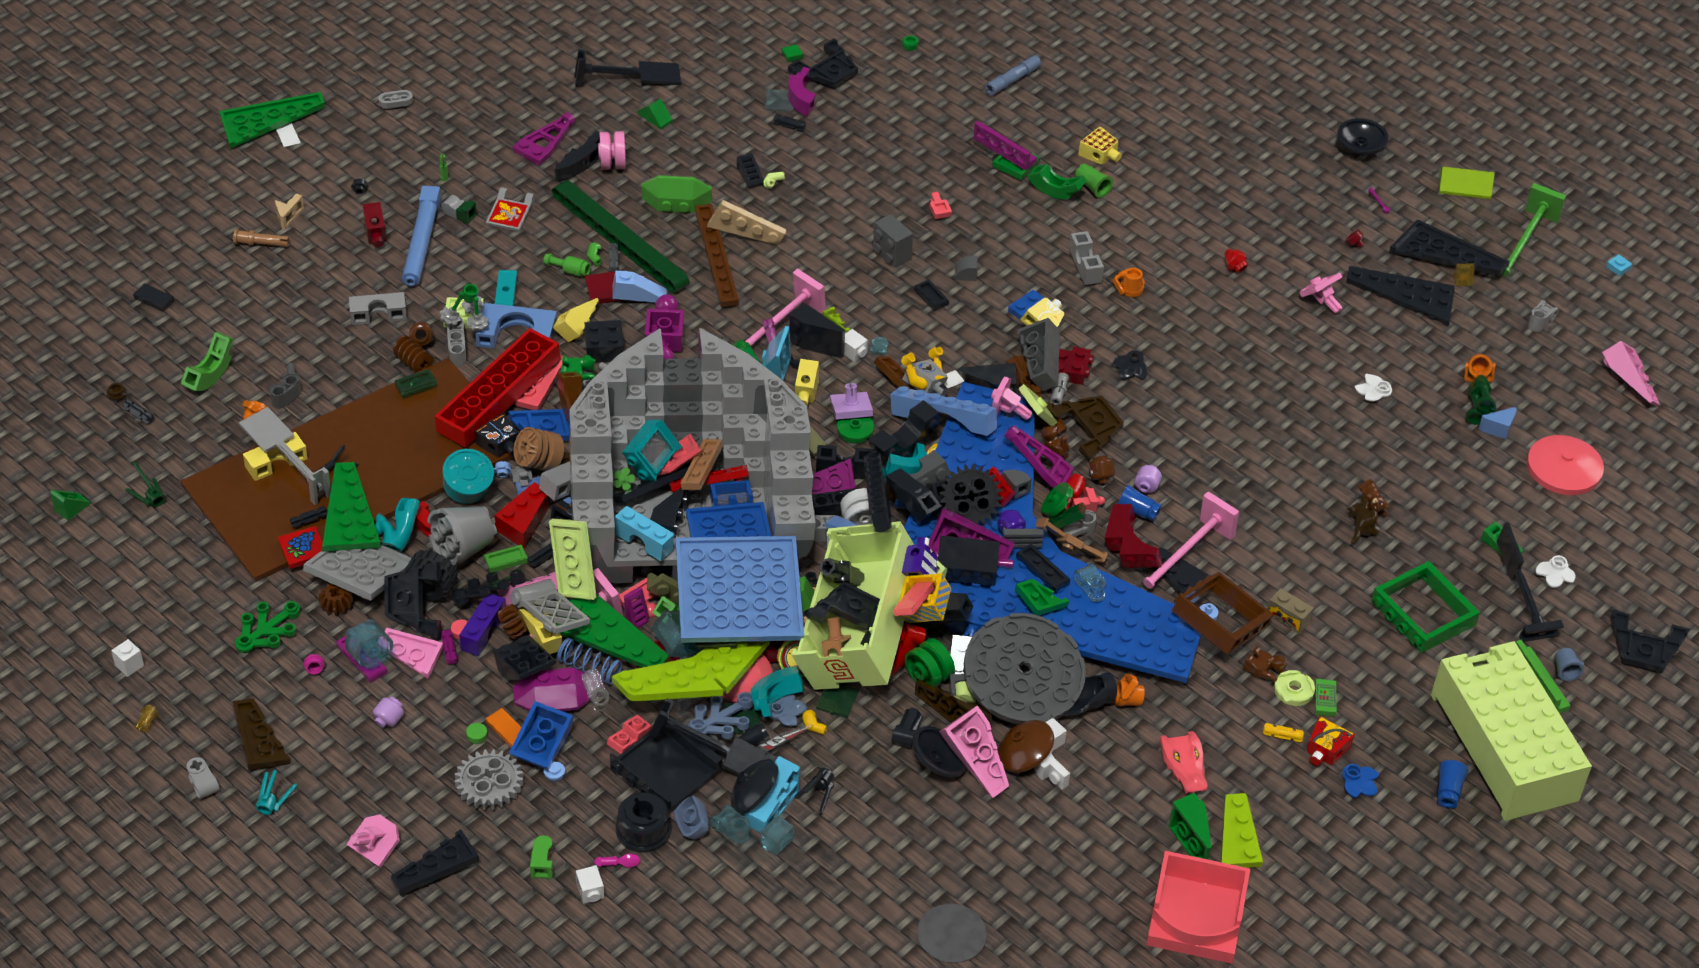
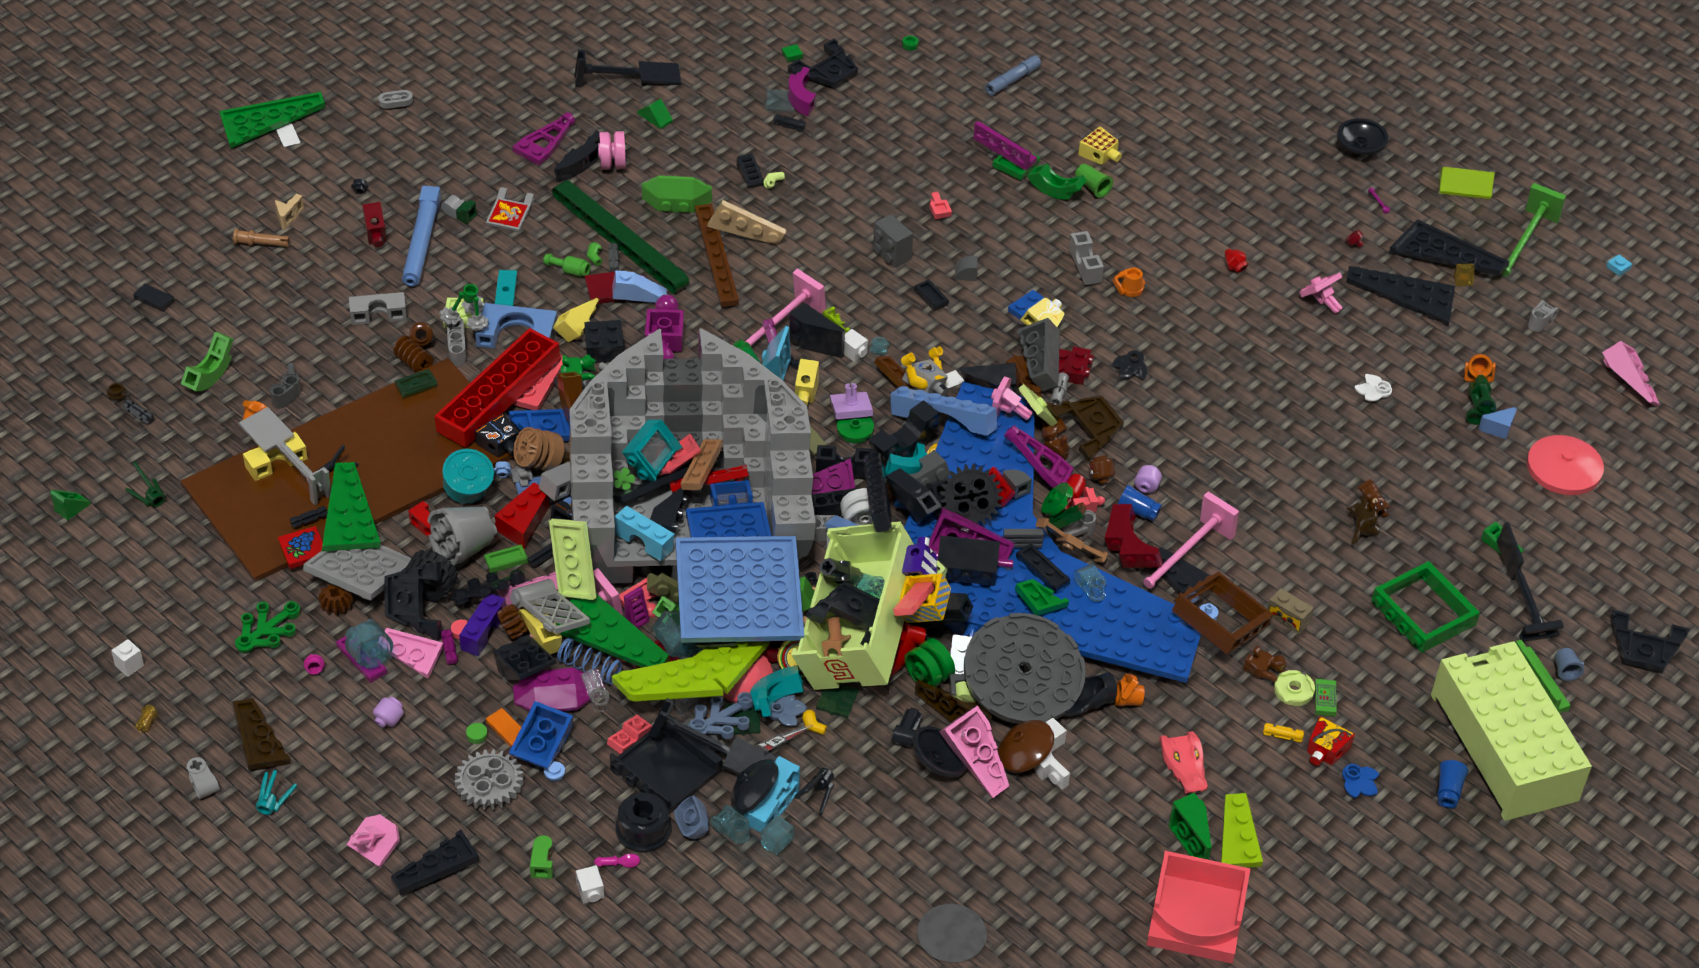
teal piece [375,498,420,553] -> none
bright green piece [439,154,448,181] -> none
black cone [738,723,770,745] -> none
dark purple head [997,510,1026,533] -> none
white plate [1535,555,1575,588] -> none
none -> clear light blue piece [854,573,885,599]

